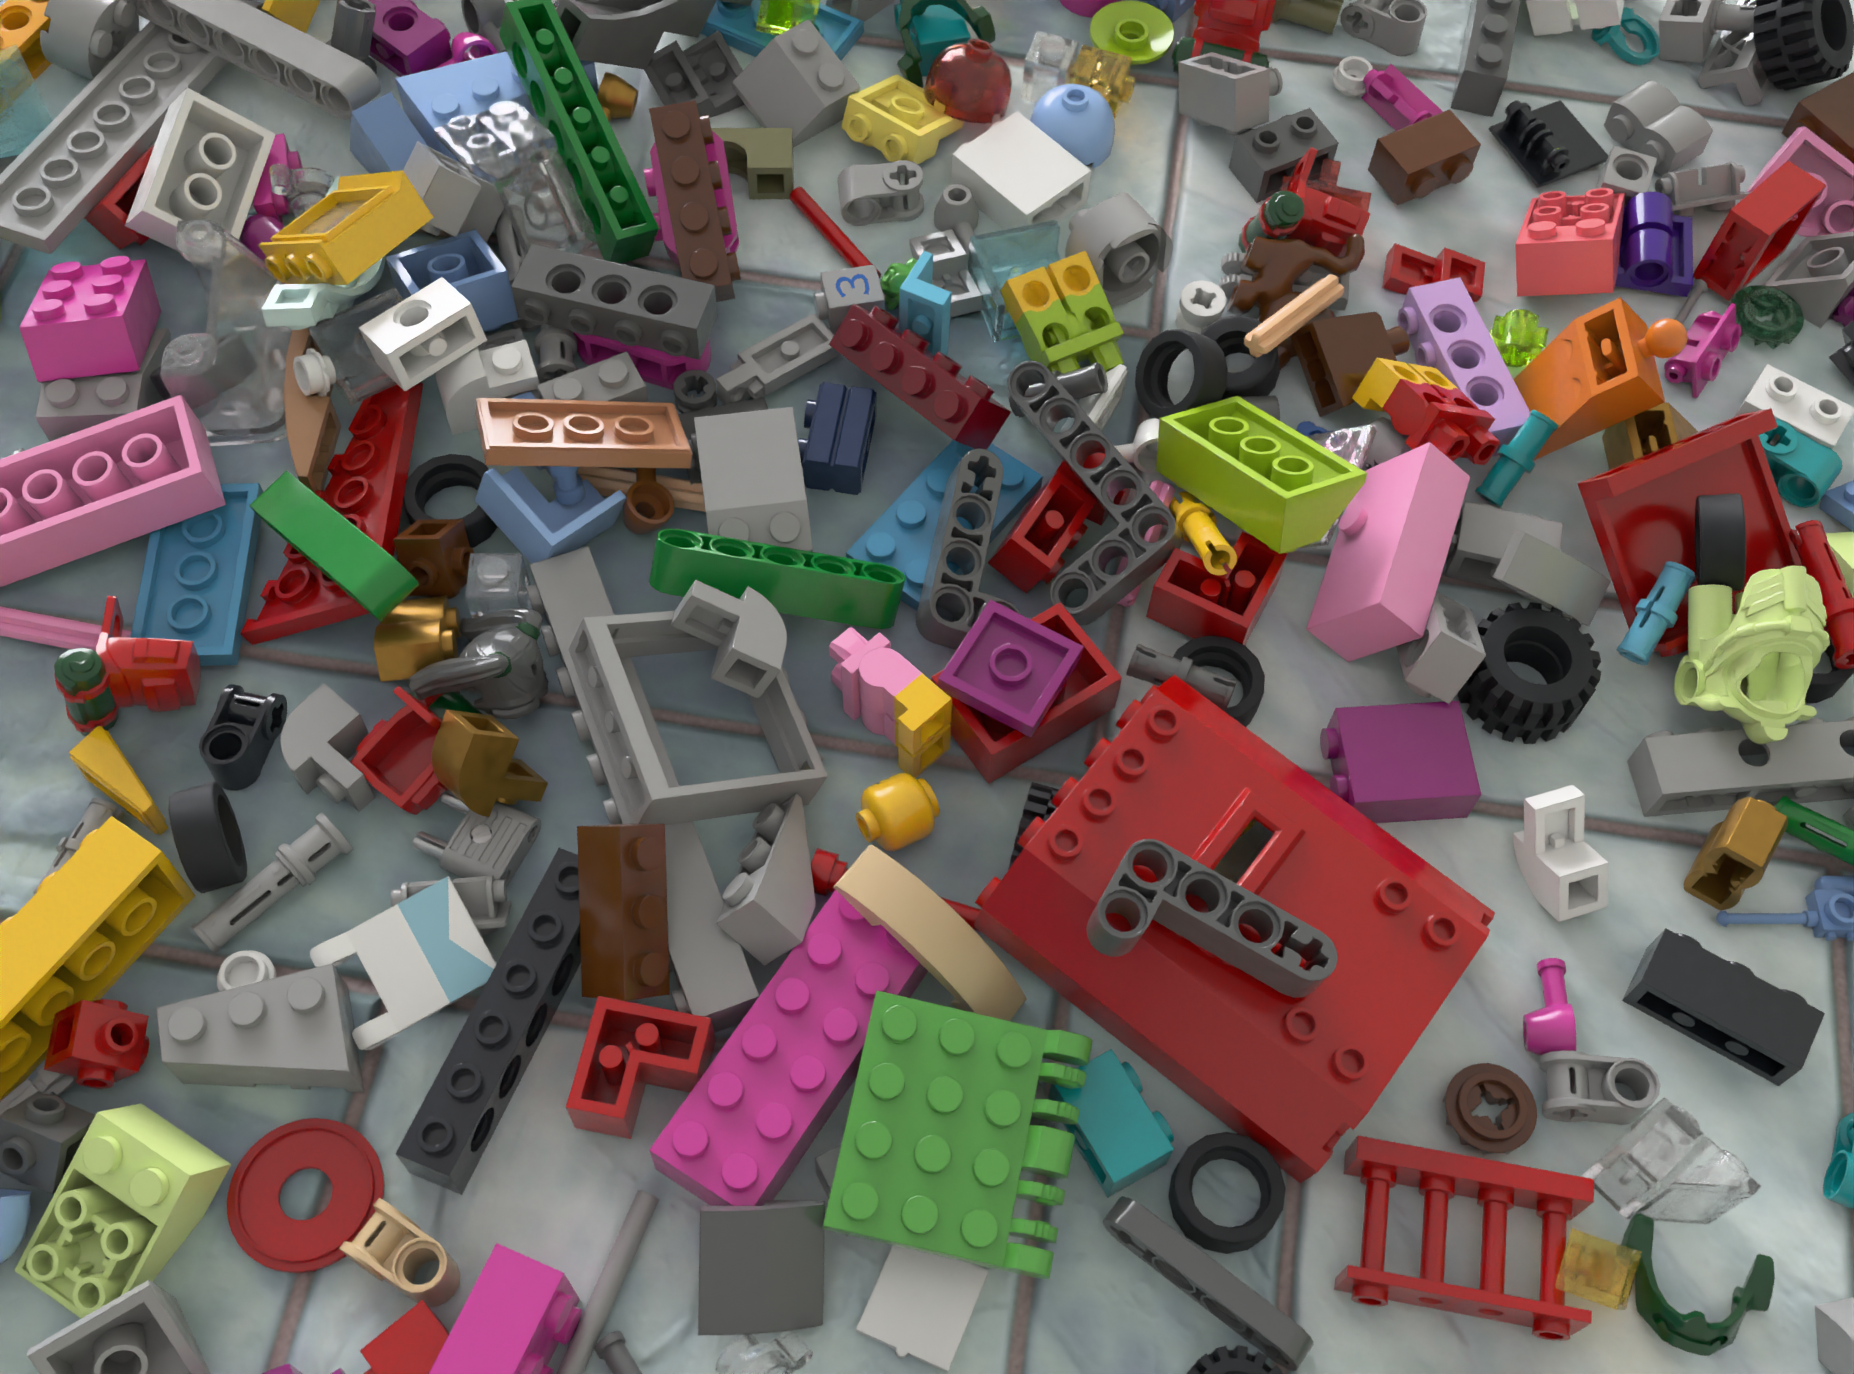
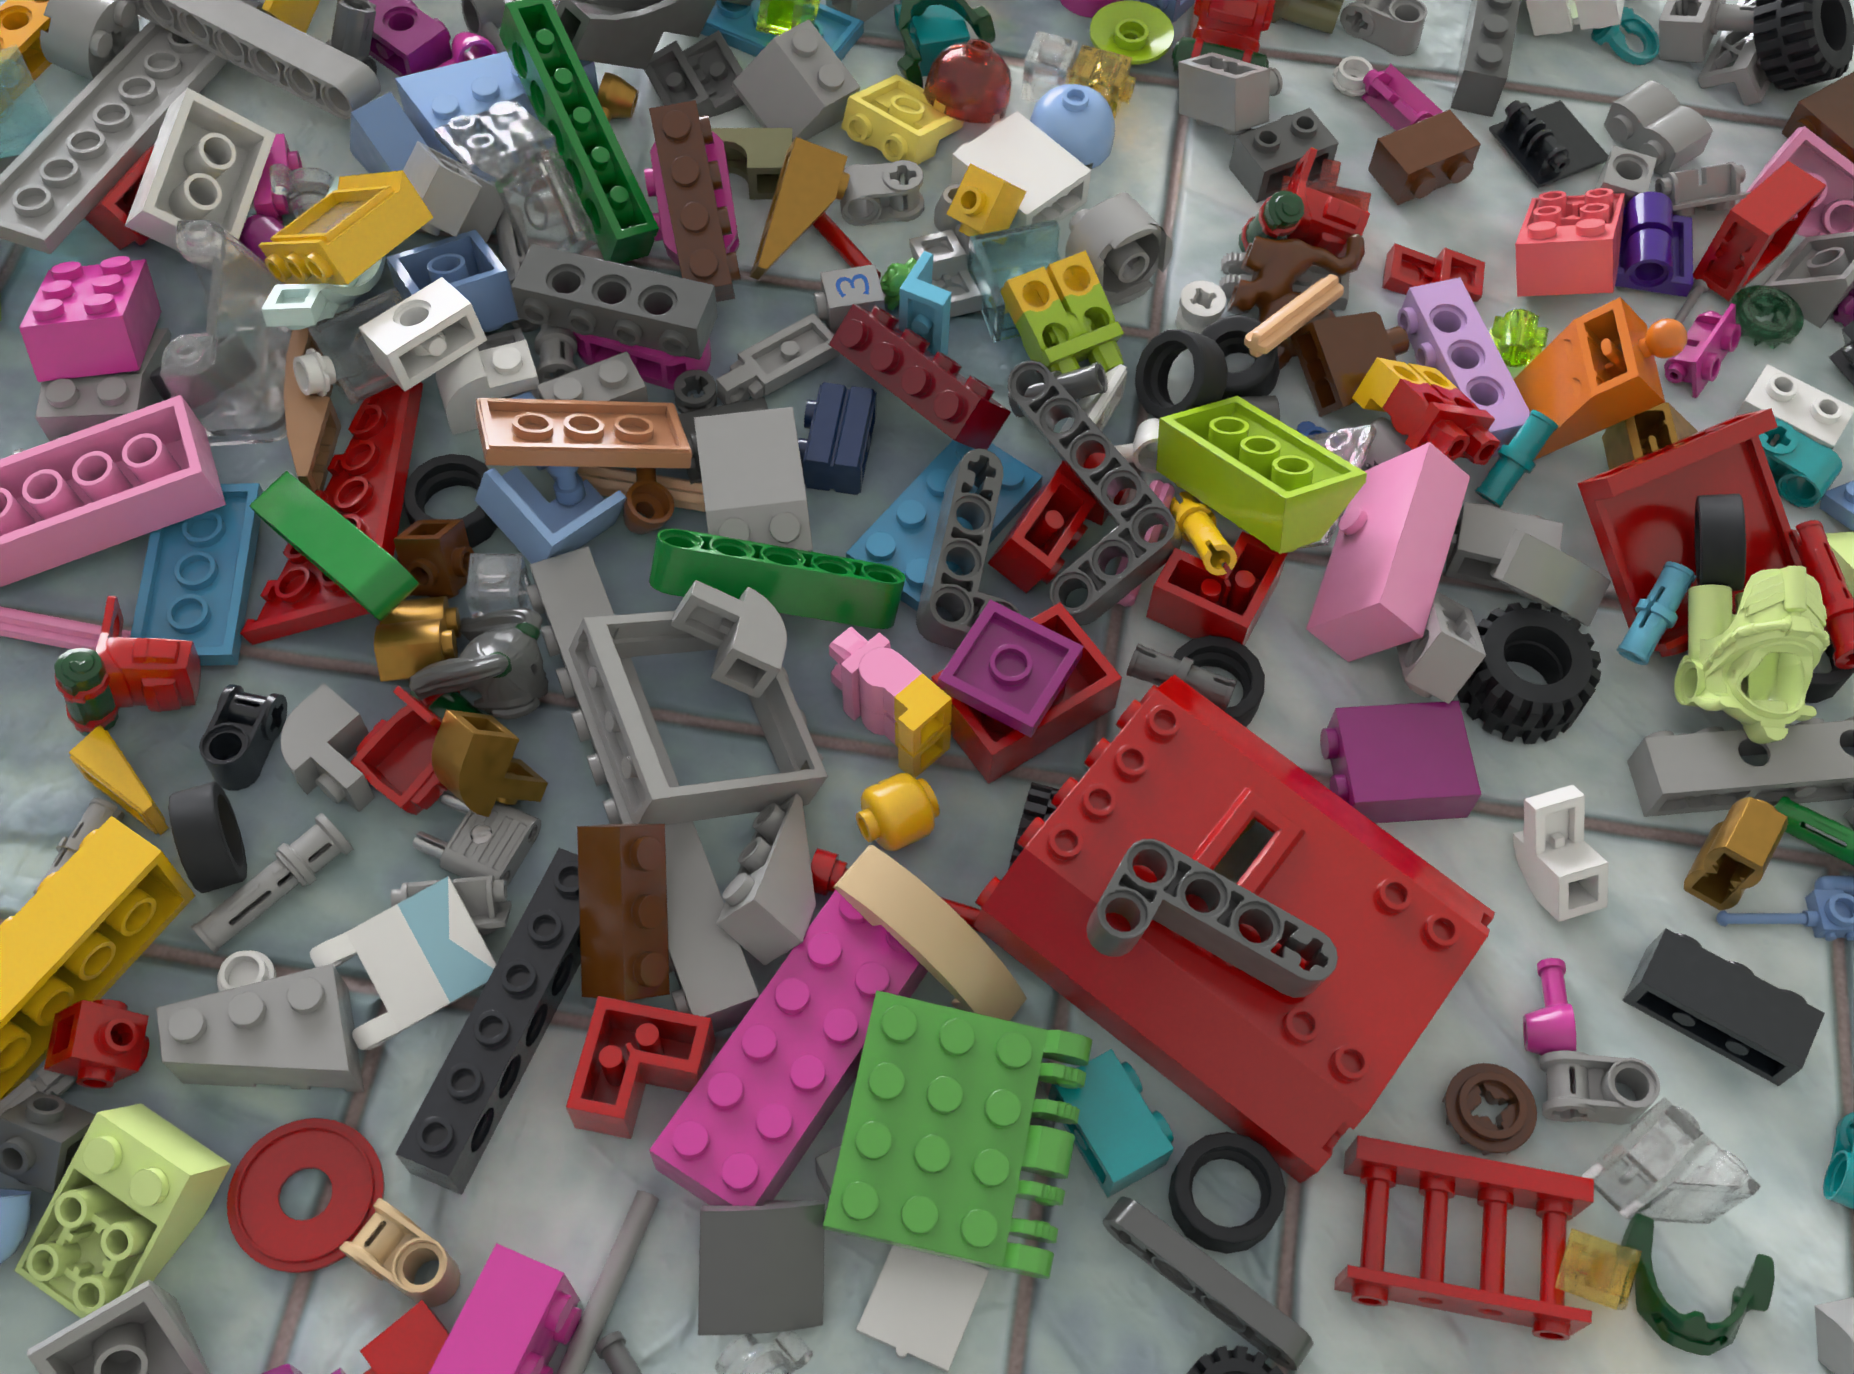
none -> pearl gold slope [750,137,850,280]
none -> yellow brick [946,163,1027,243]

